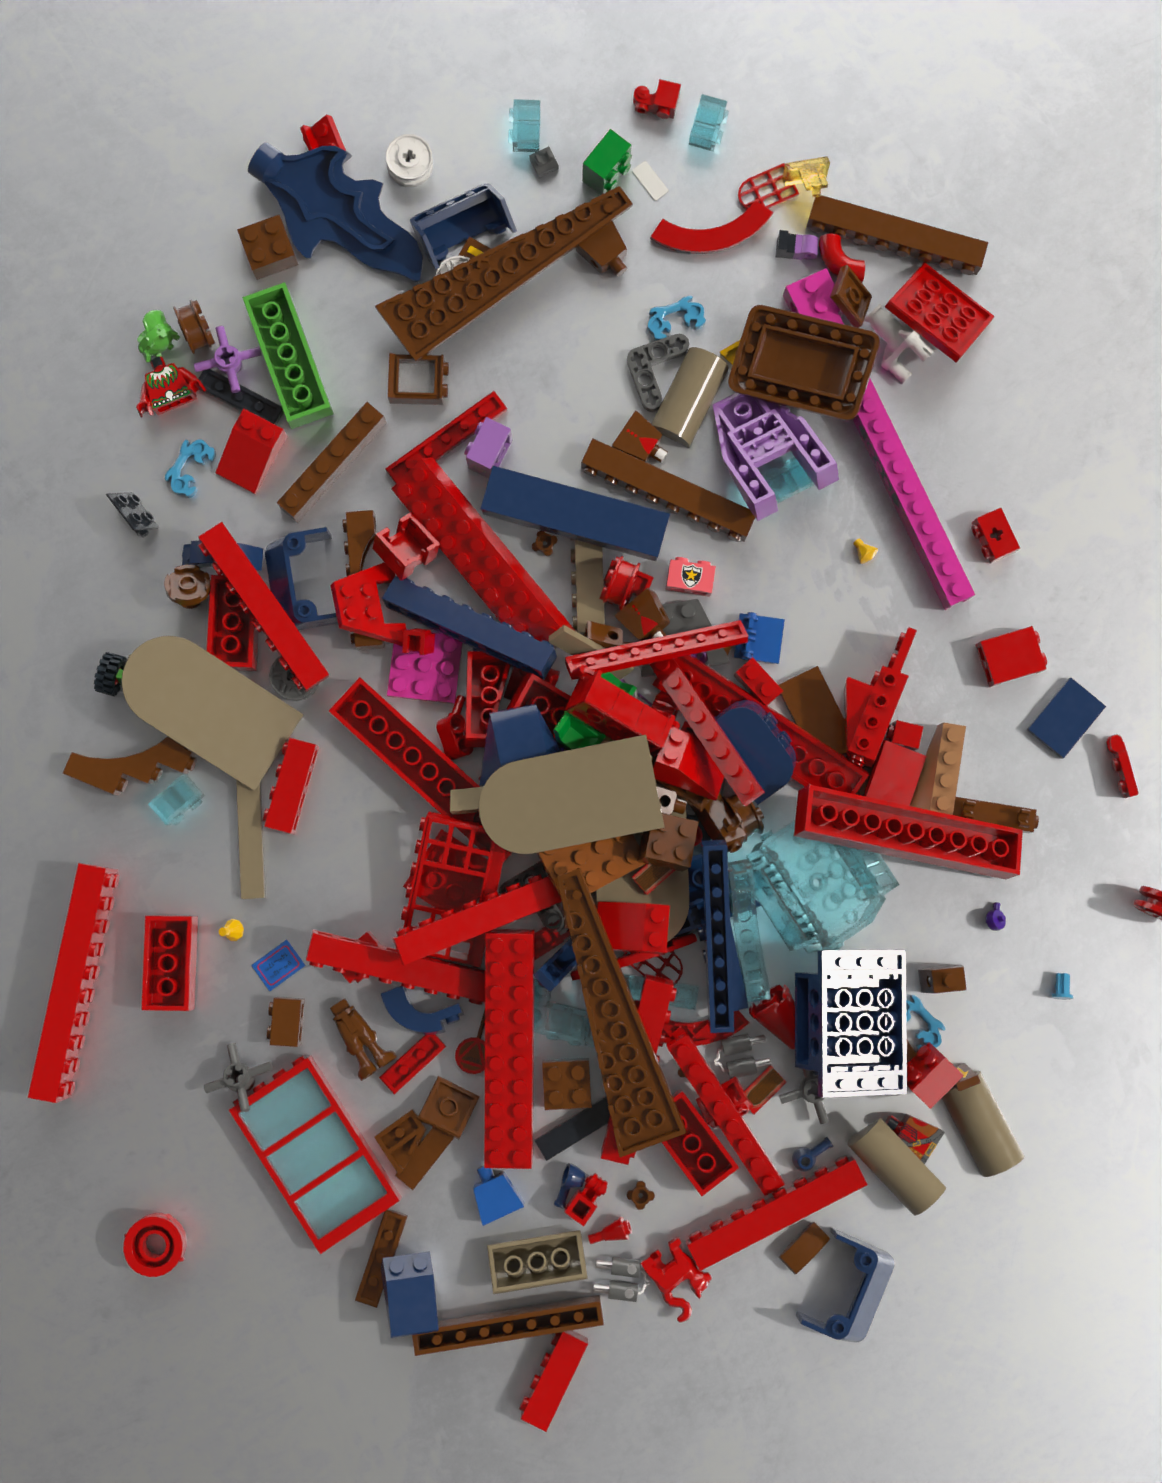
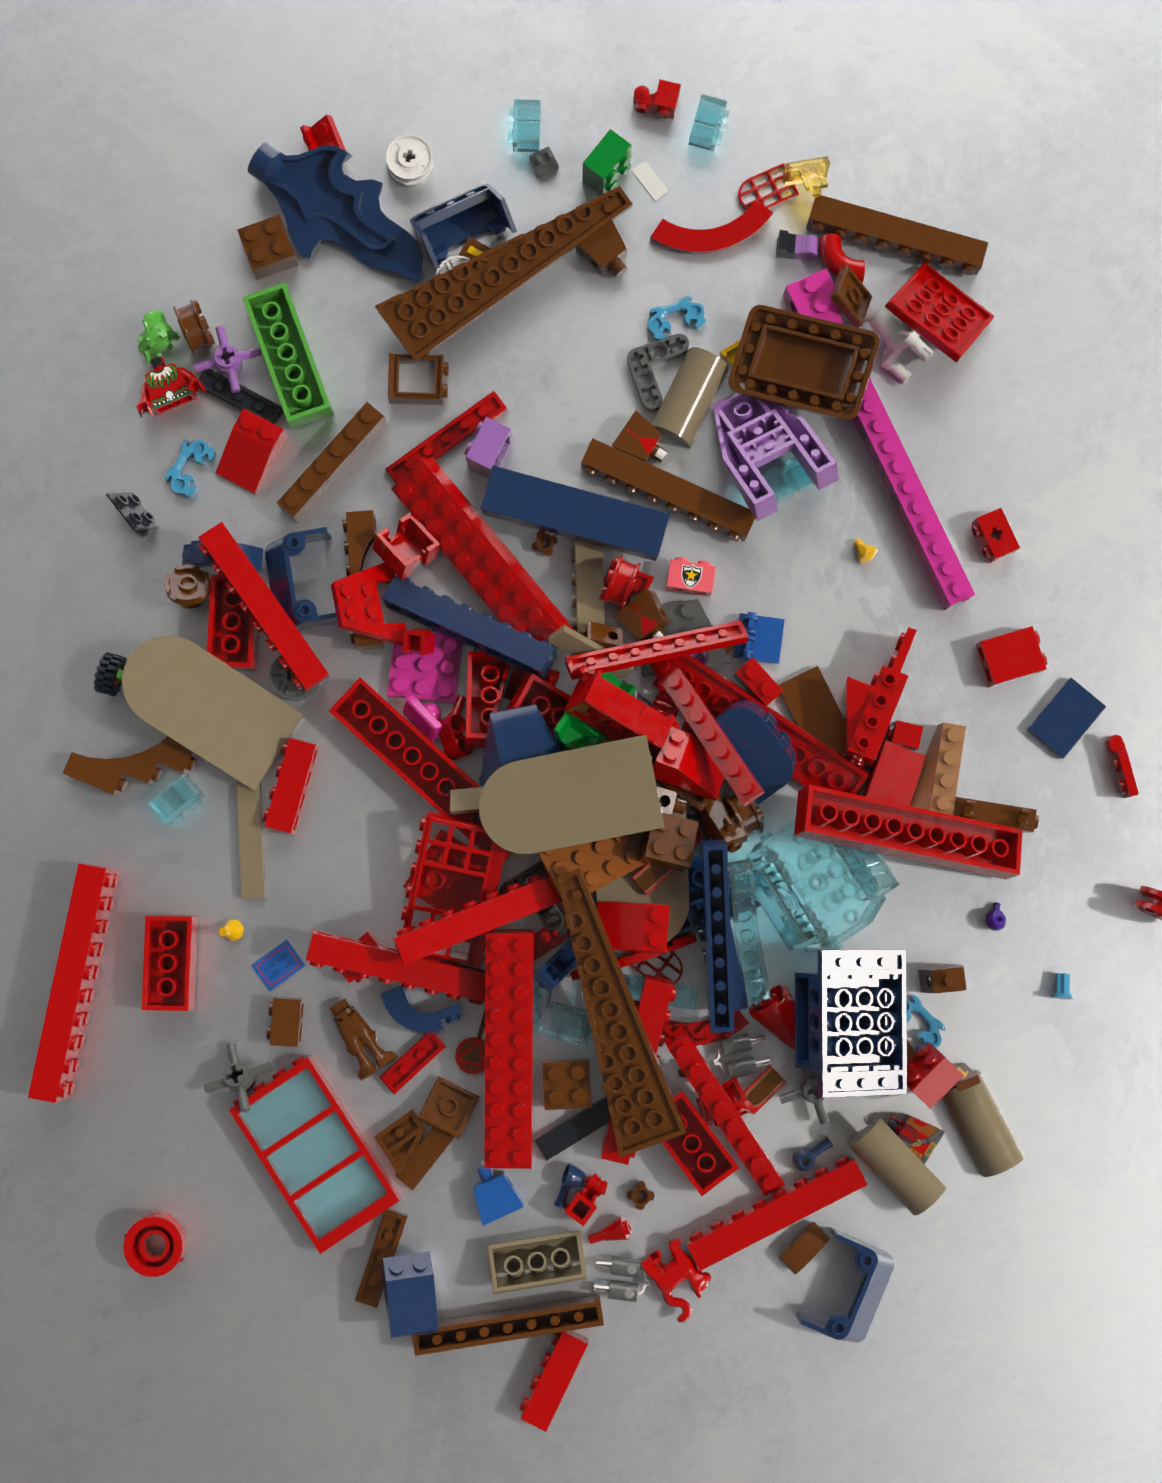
none -> dark pink tile [402,695,442,742]

